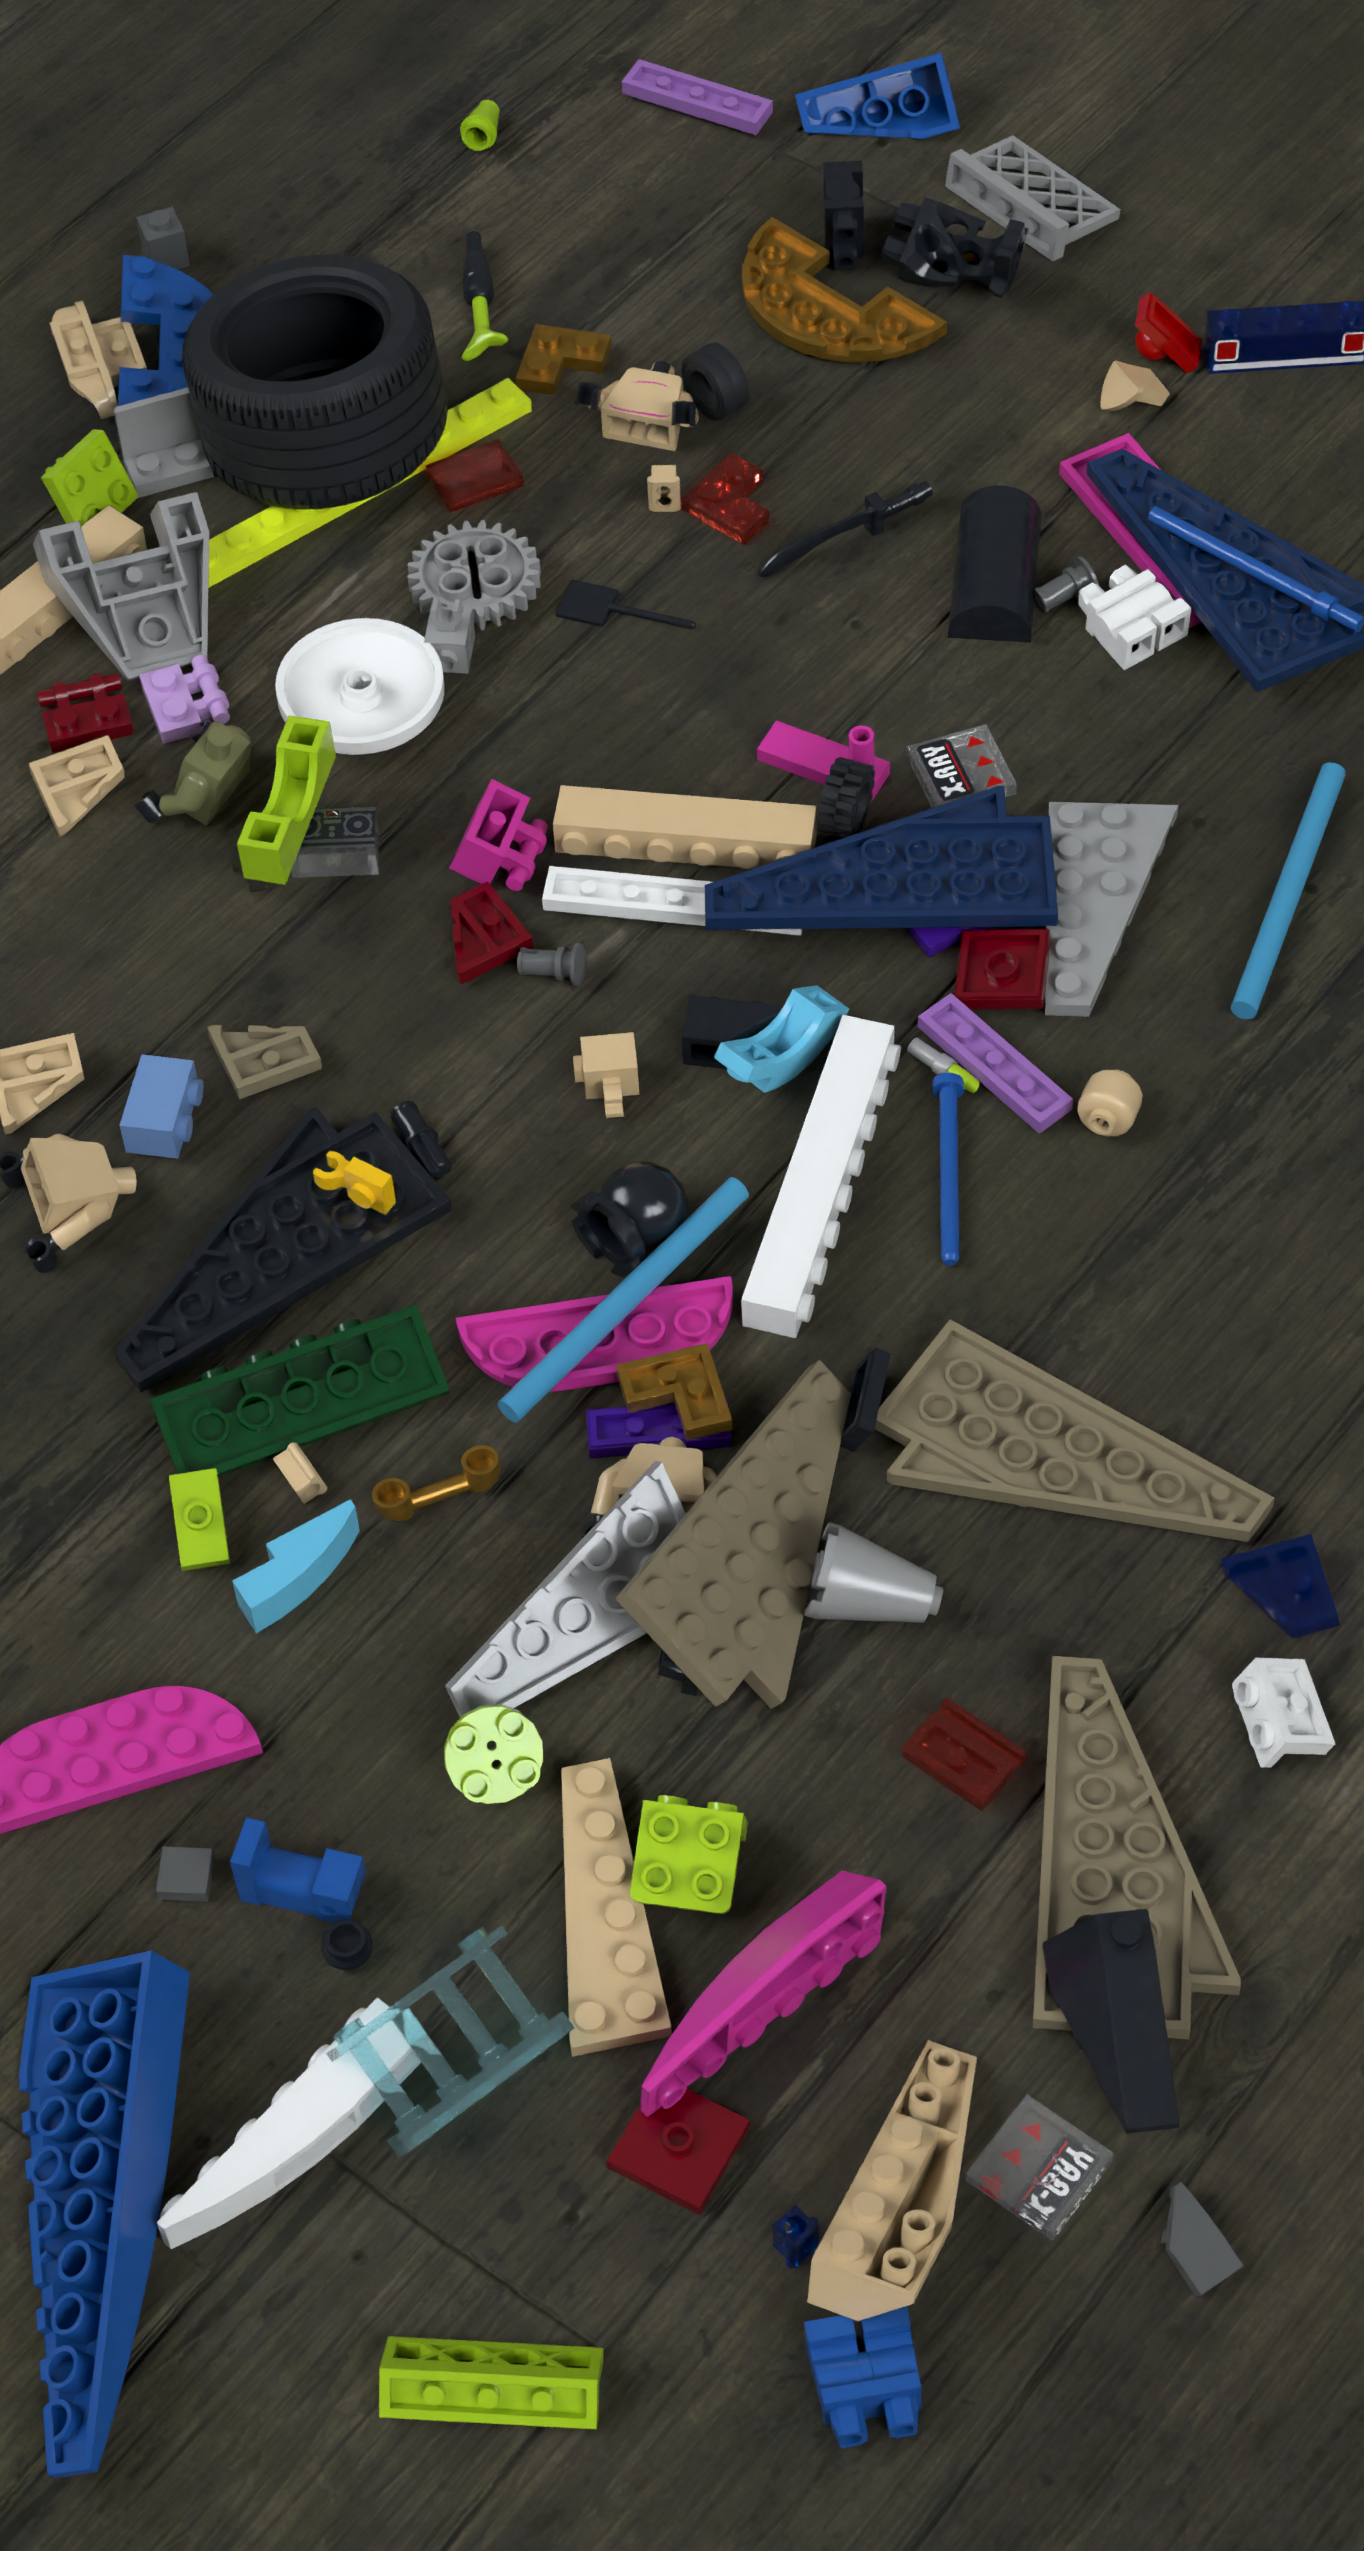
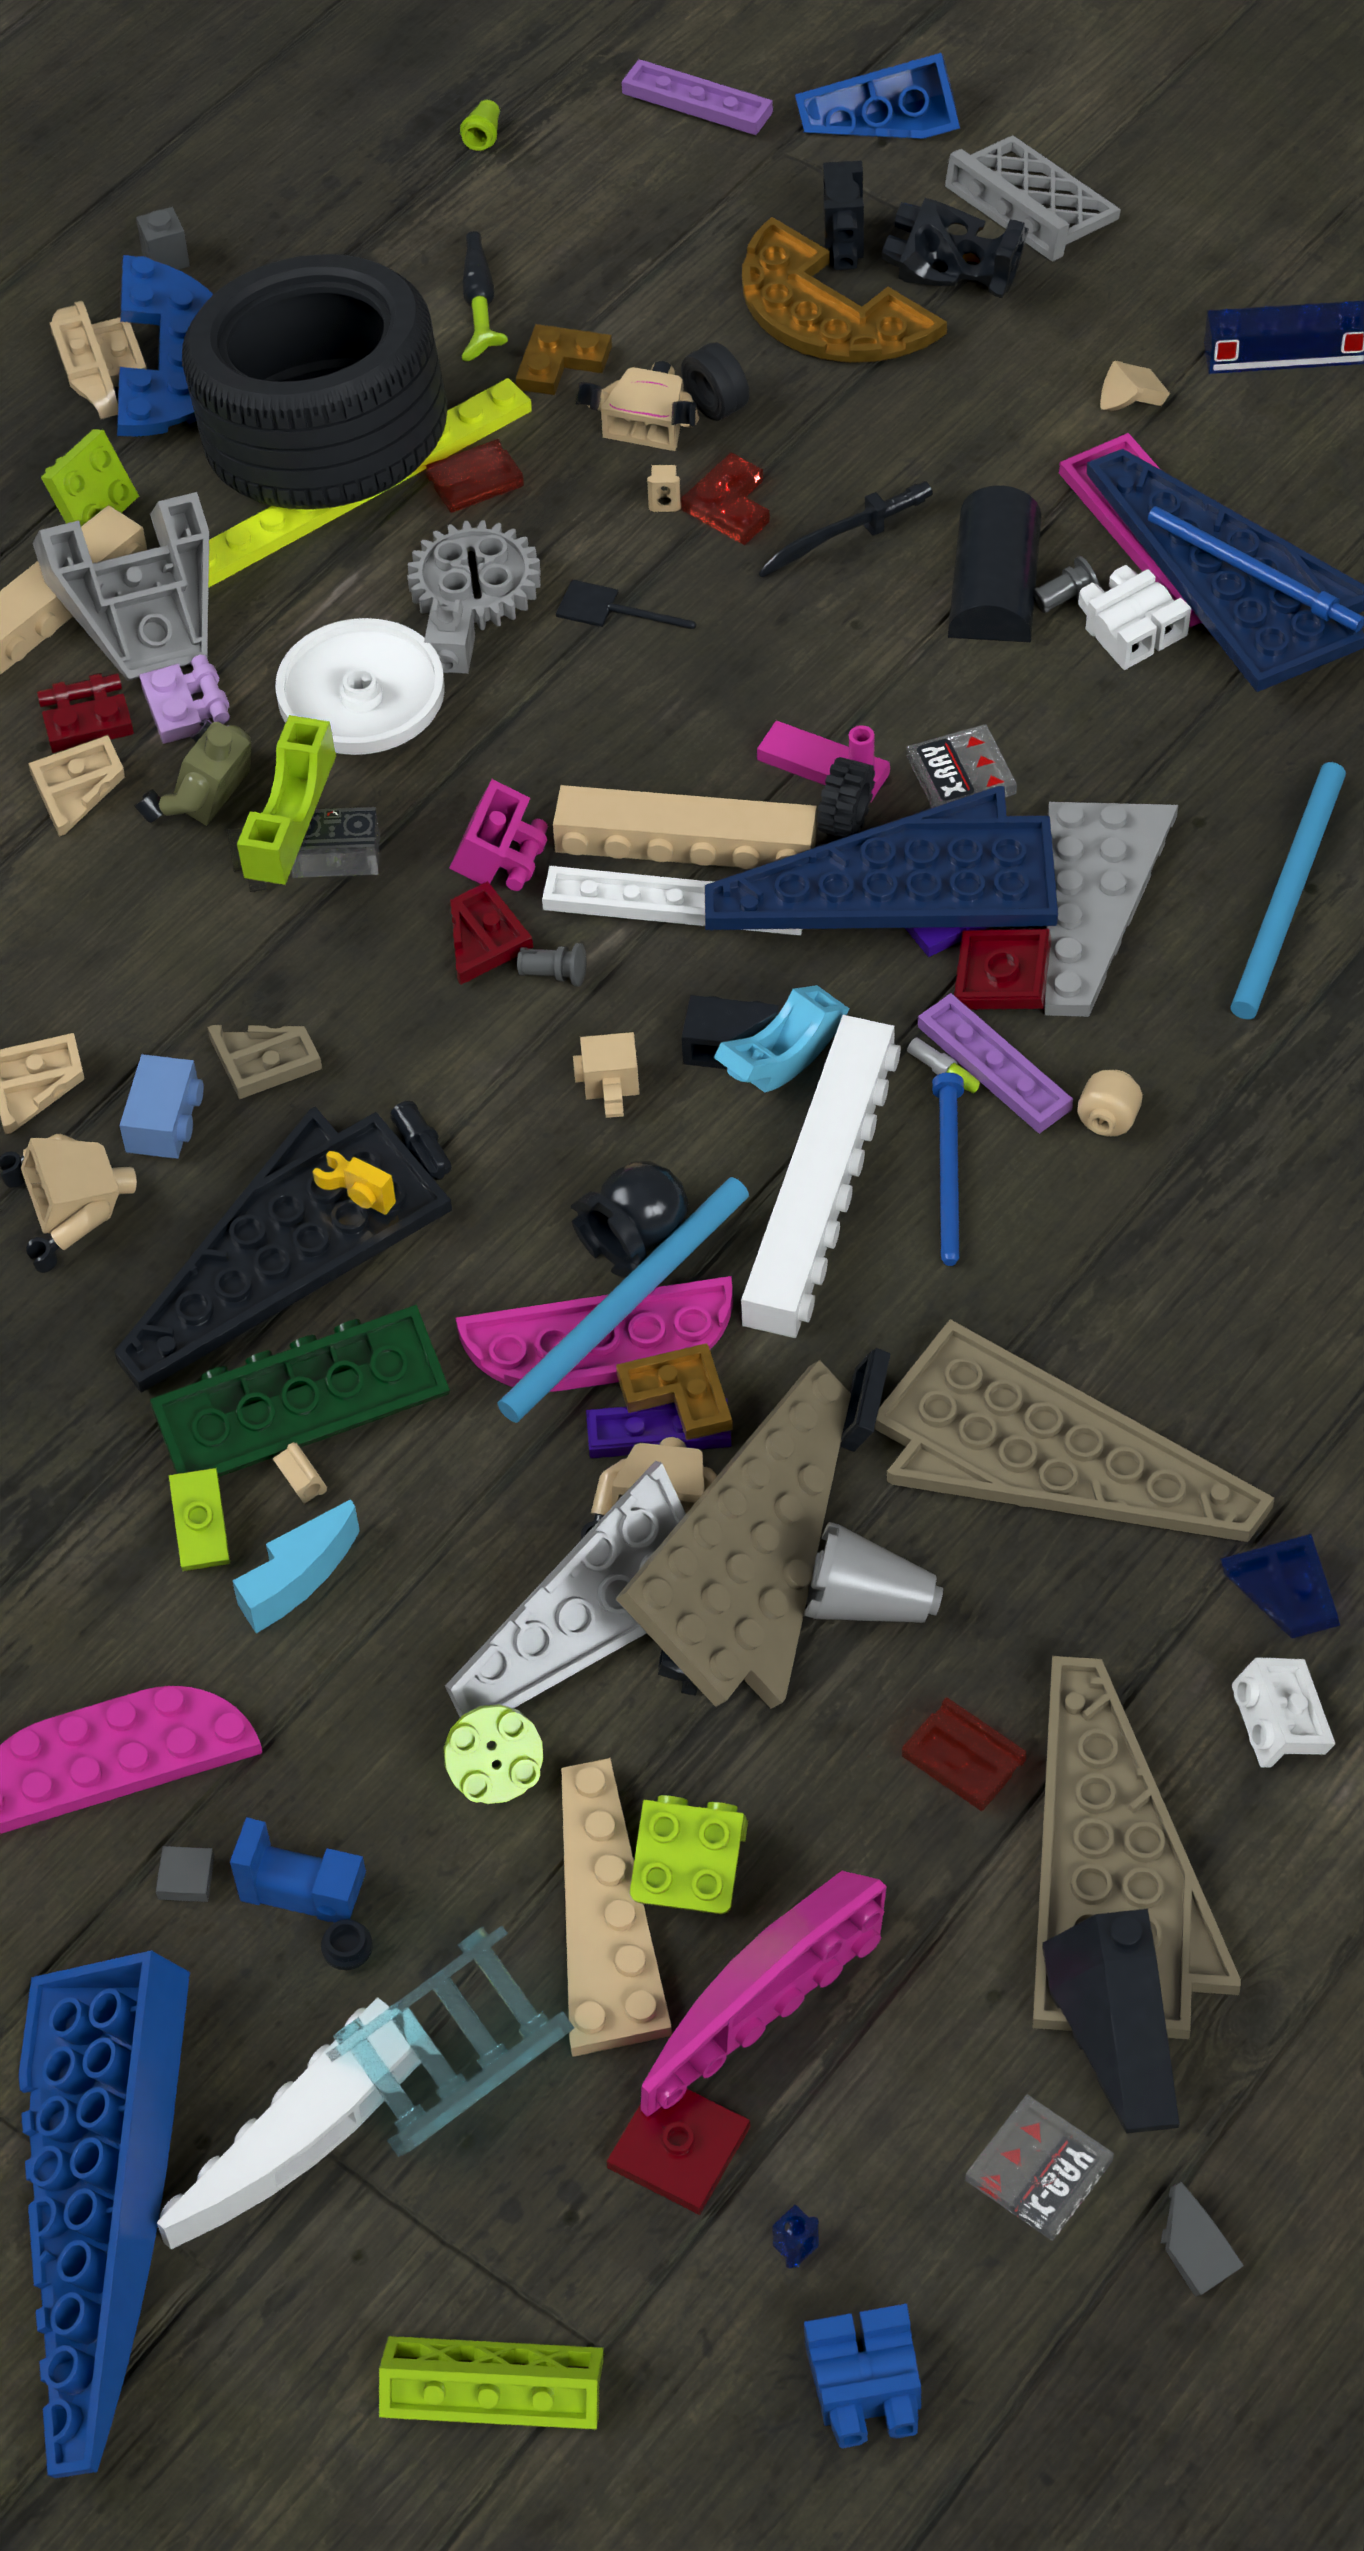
light grey bracket [114,388,214,498] -> none
pearl gold bar [372,1445,501,1521] -> none
tan wedge [807,2040,977,2321] -> none
red tile [1135,292,1202,374] -> none

